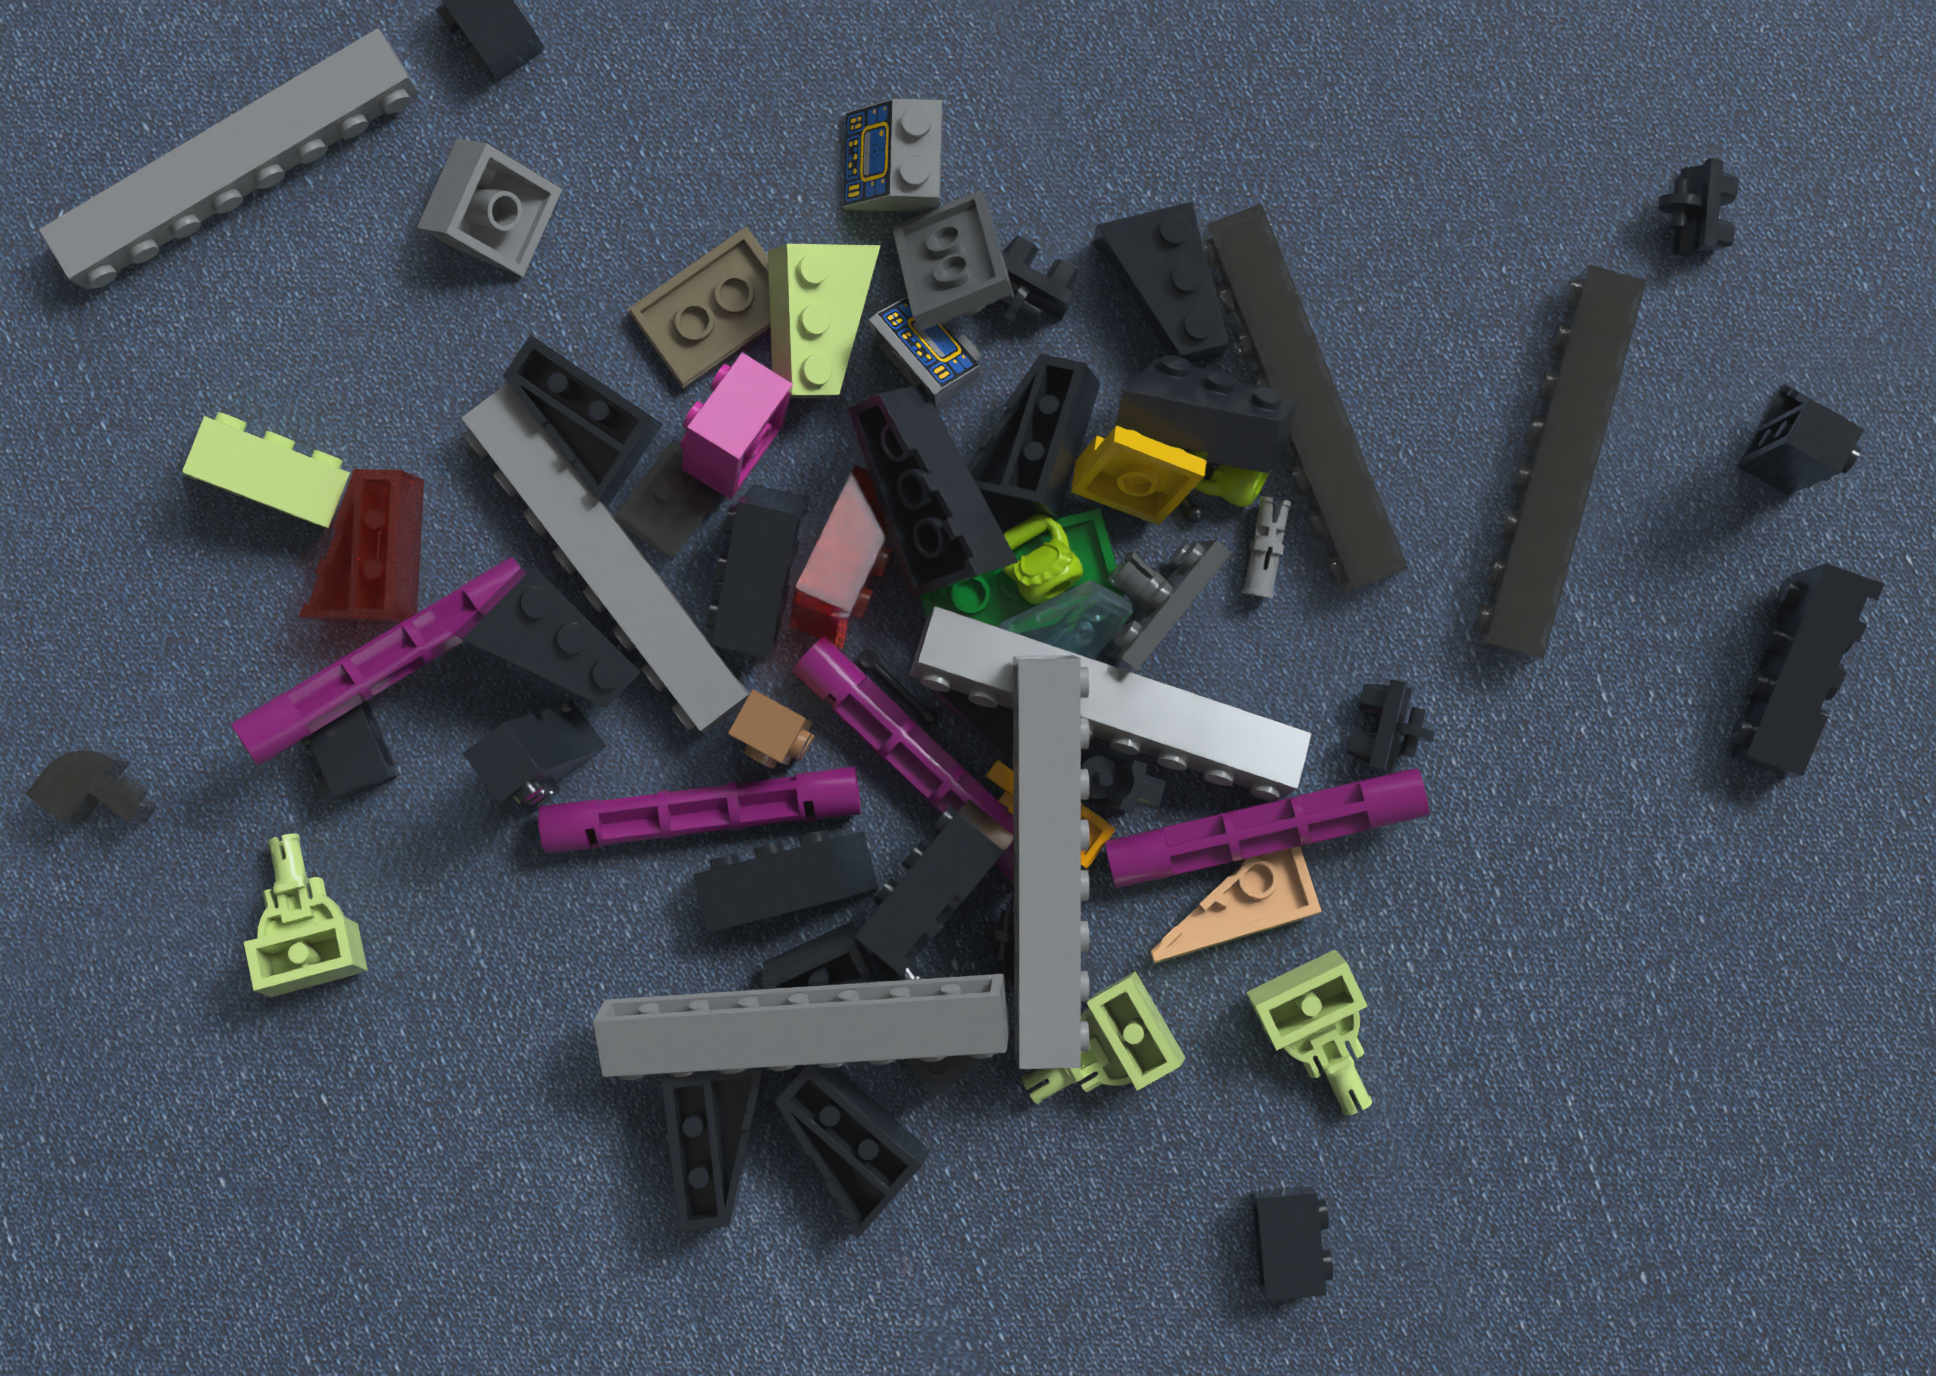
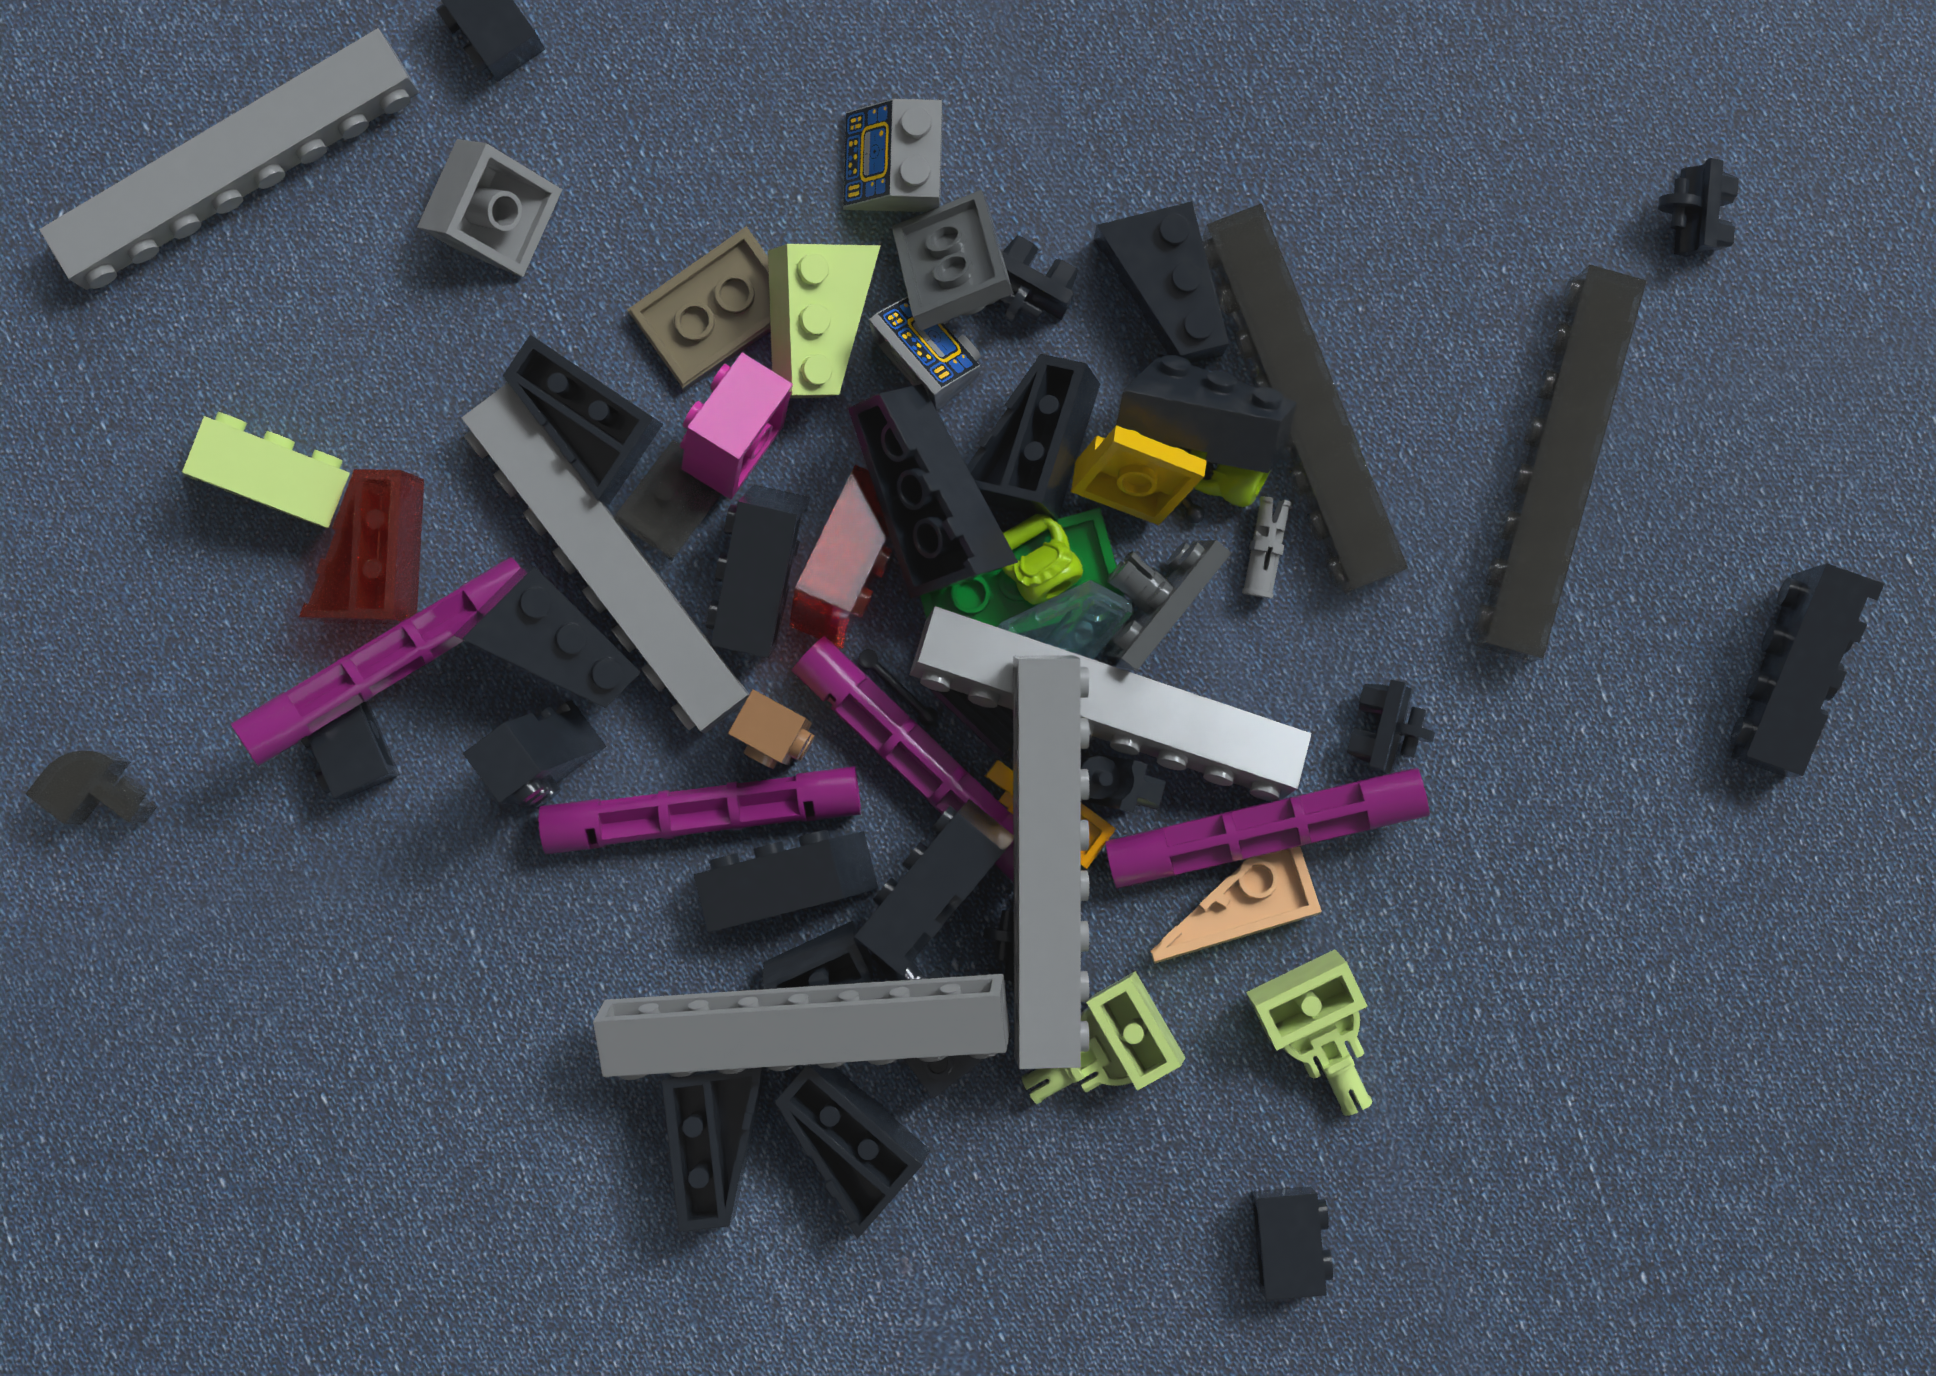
yellowish green brick [244,834,368,997] -> none
black wedge [1737,384,1865,495] -> none

